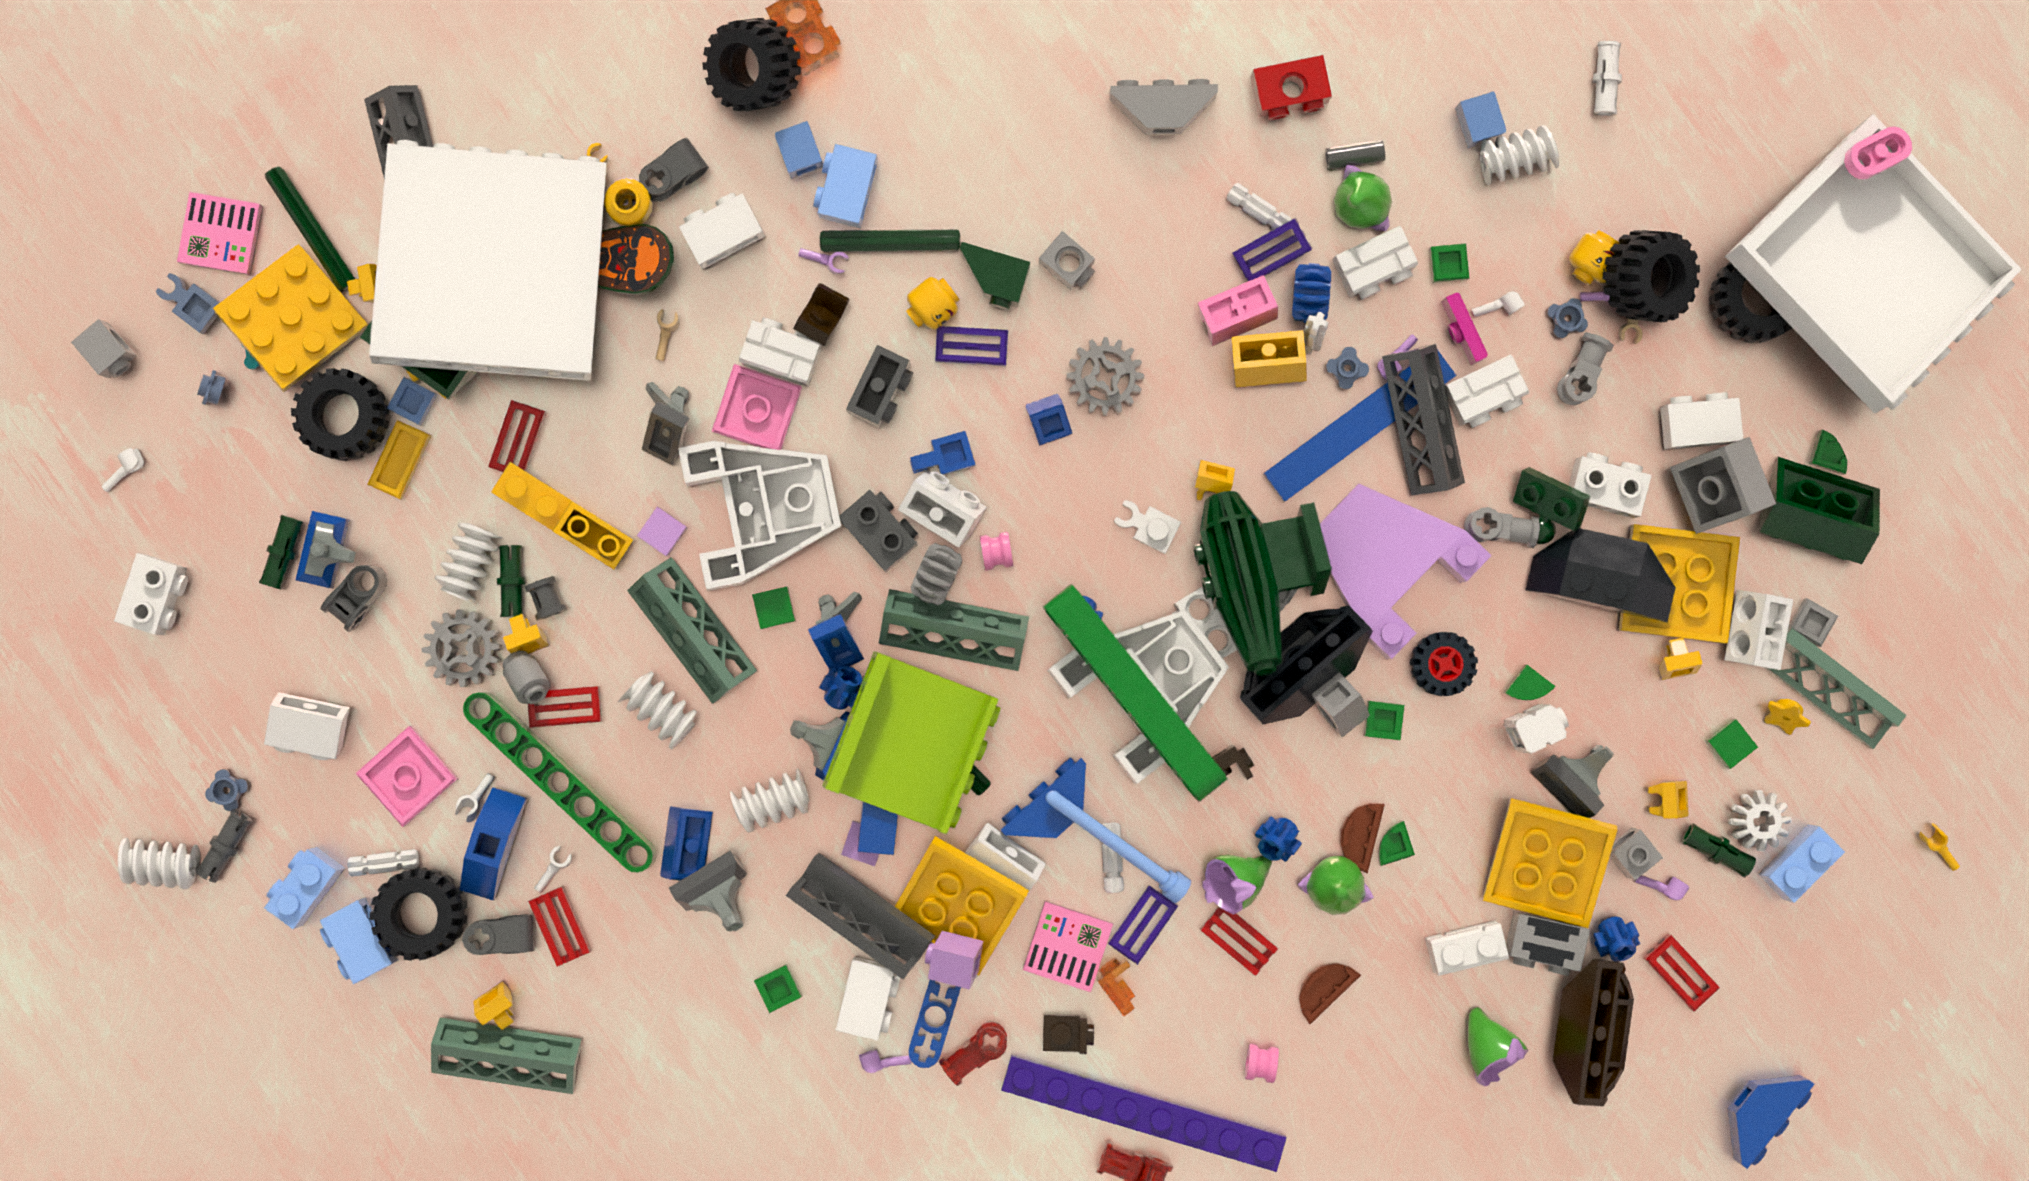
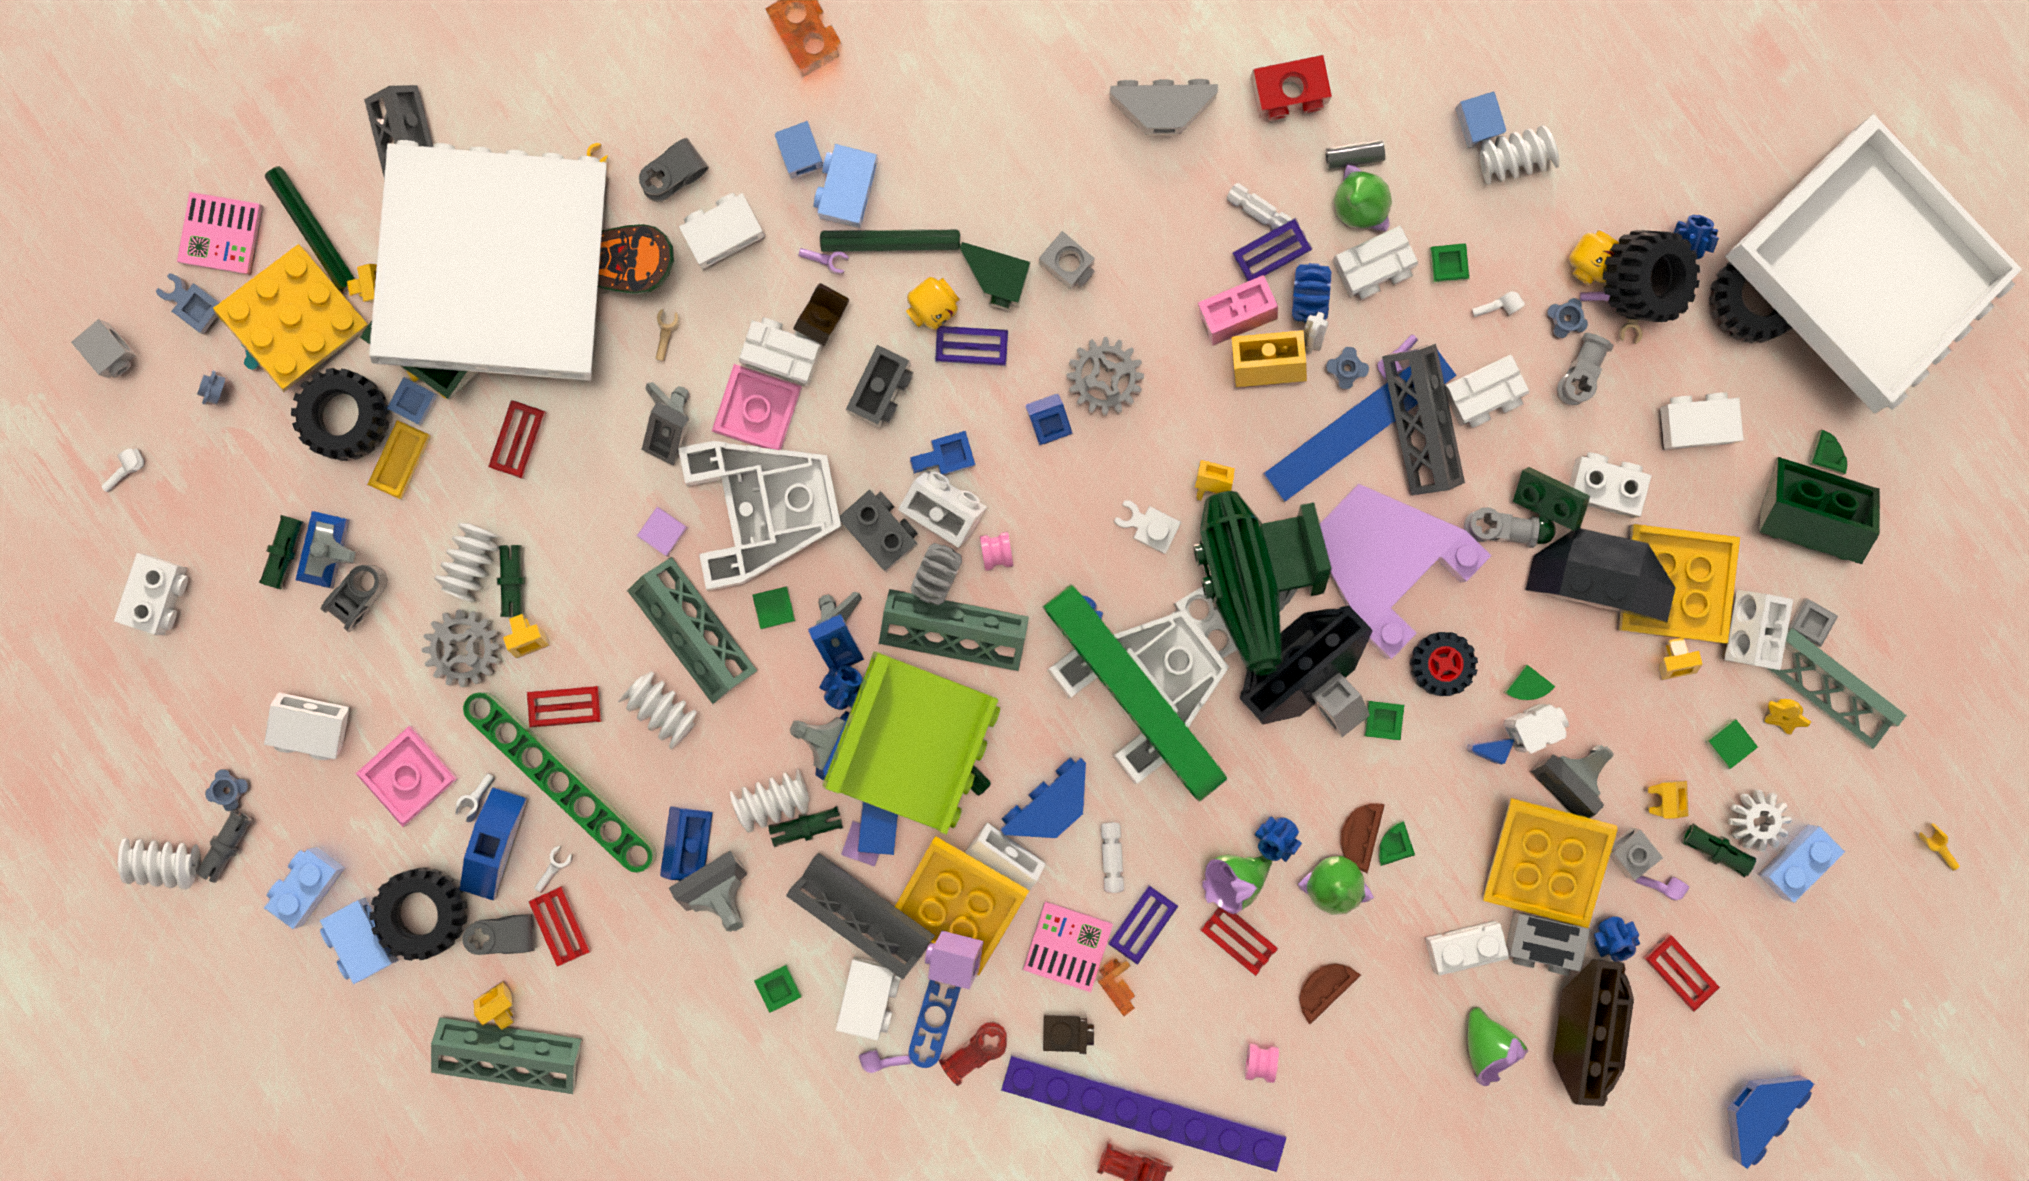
white axle [347,849,419,877] -> none
yellow slope [491,462,633,570] -> none
light grey brick [502,651,550,704] -> none
dark grey bush [525,576,567,621] -> none
yellow head [604,178,653,226] -> none
black tyre [702,18,801,112] -> none
light blue piece [1046,791,1191,903] -> none
dark brown bracket [1212,745,1255,780] -> none
dark pink plate [1441,292,1488,365] -> none
white pin [1593,41,1622,116] -> none
light grey brick [1670,437,1776,534] -> none
bright pink plate [1844,127,1912,180] -> none
none -> dark green pin [768,806,844,848]
none -> blue slope [1466,739,1514,765]
none -> blue gear [1674,215,1719,259]

